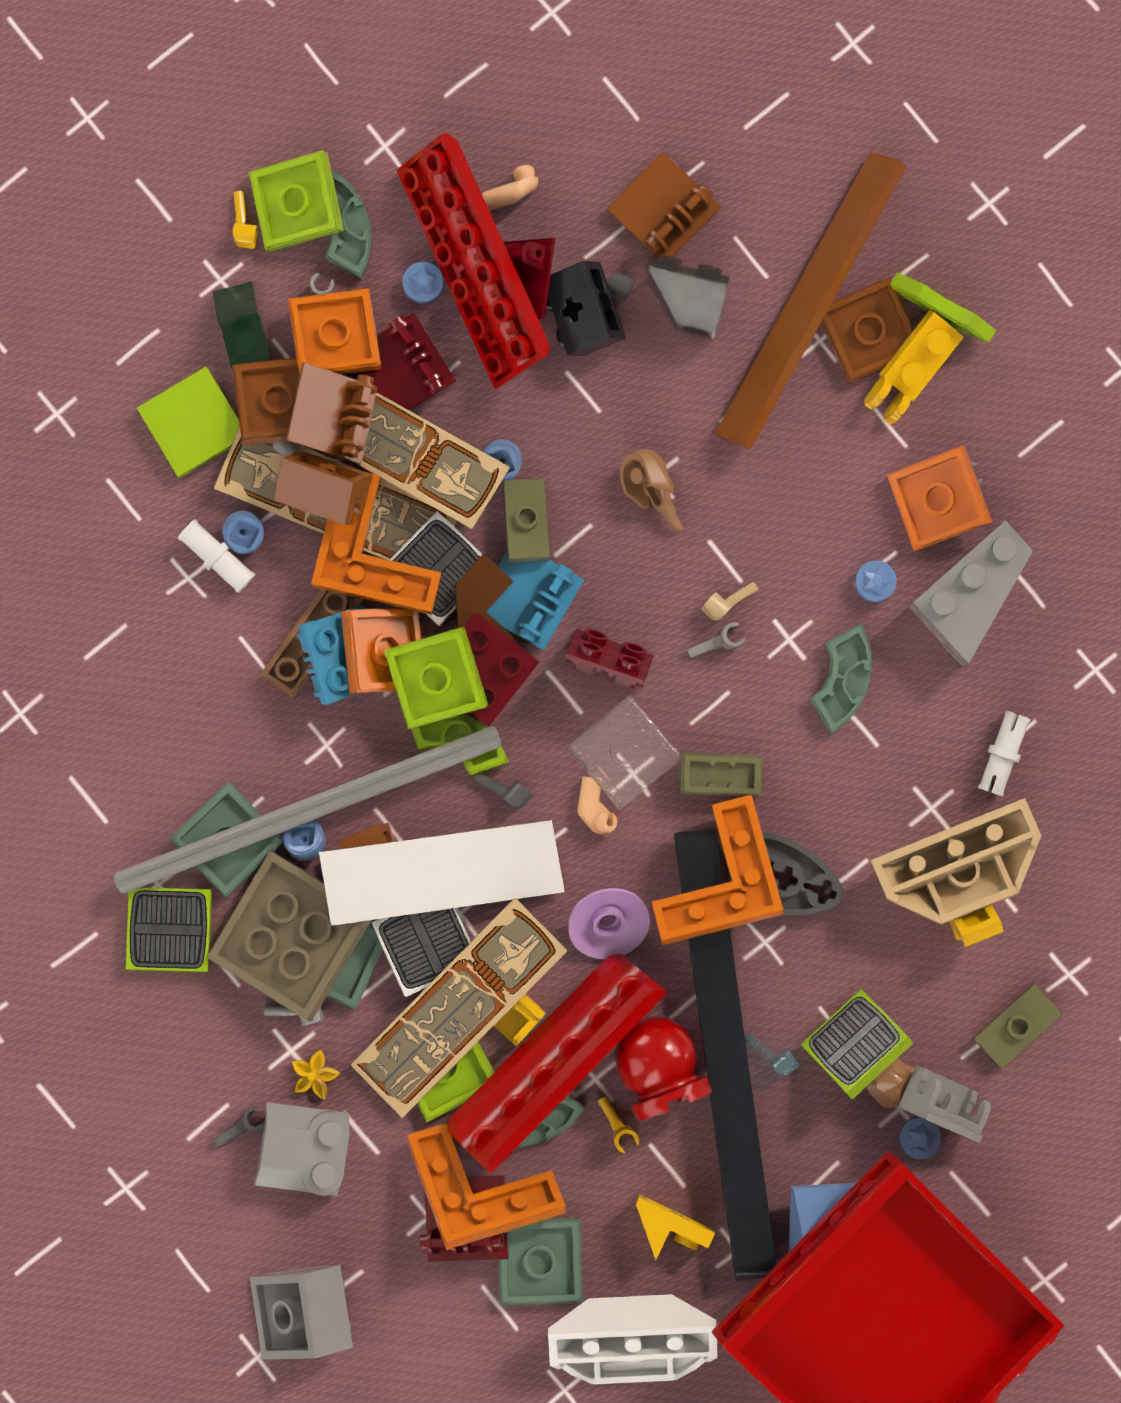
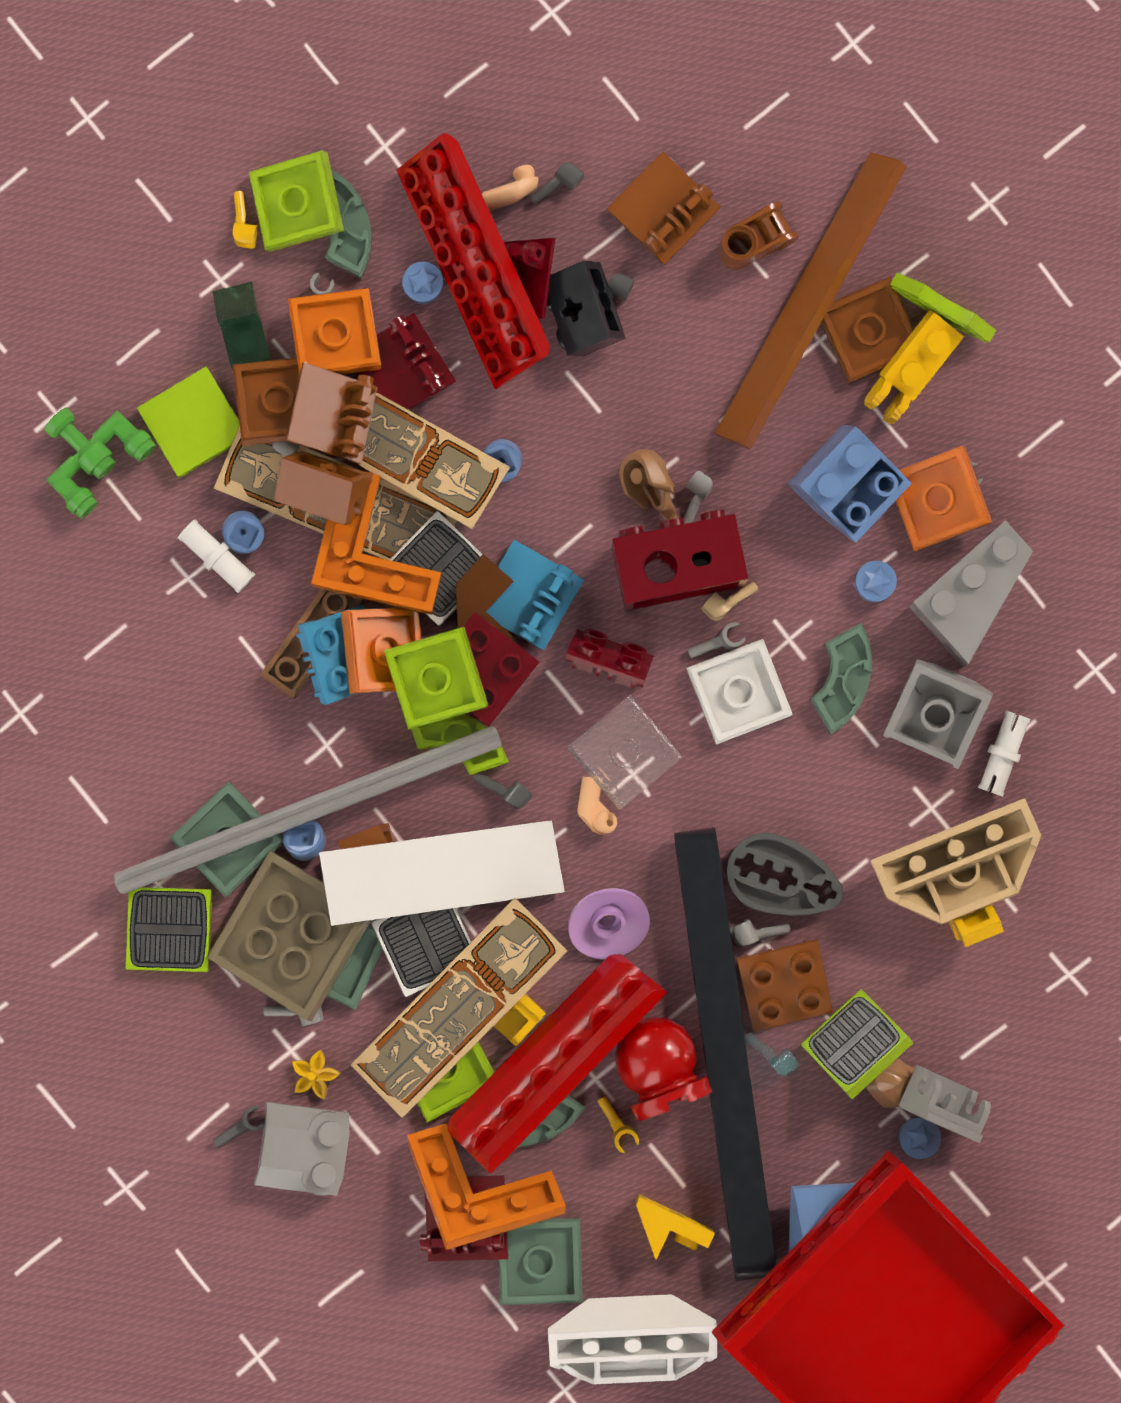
light grey slope [250,1265,353,1360] -> none
olive plate [503,479,550,563] -> none
clear smoke slope [645,255,729,340] -> none
orange plate [652,795,784,945] -> none
olive plate [678,753,763,797] -> none
olive plate [973,983,1063,1070] -> none
none -> bright green piece [44,407,157,519]
none -> dark grey hand [529,163,585,205]
none -> dark red piece [612,509,749,611]
none -> light grey hand [684,471,713,524]
none -> white tile [686,639,793,745]
none -> dark orange piece [718,201,799,269]
none -> light grey hand [730,920,791,947]
none -> dark orange hinge [737,939,833,1032]
none -> medium blue slope [787,425,912,543]
none -> light grey slope [883,659,993,769]

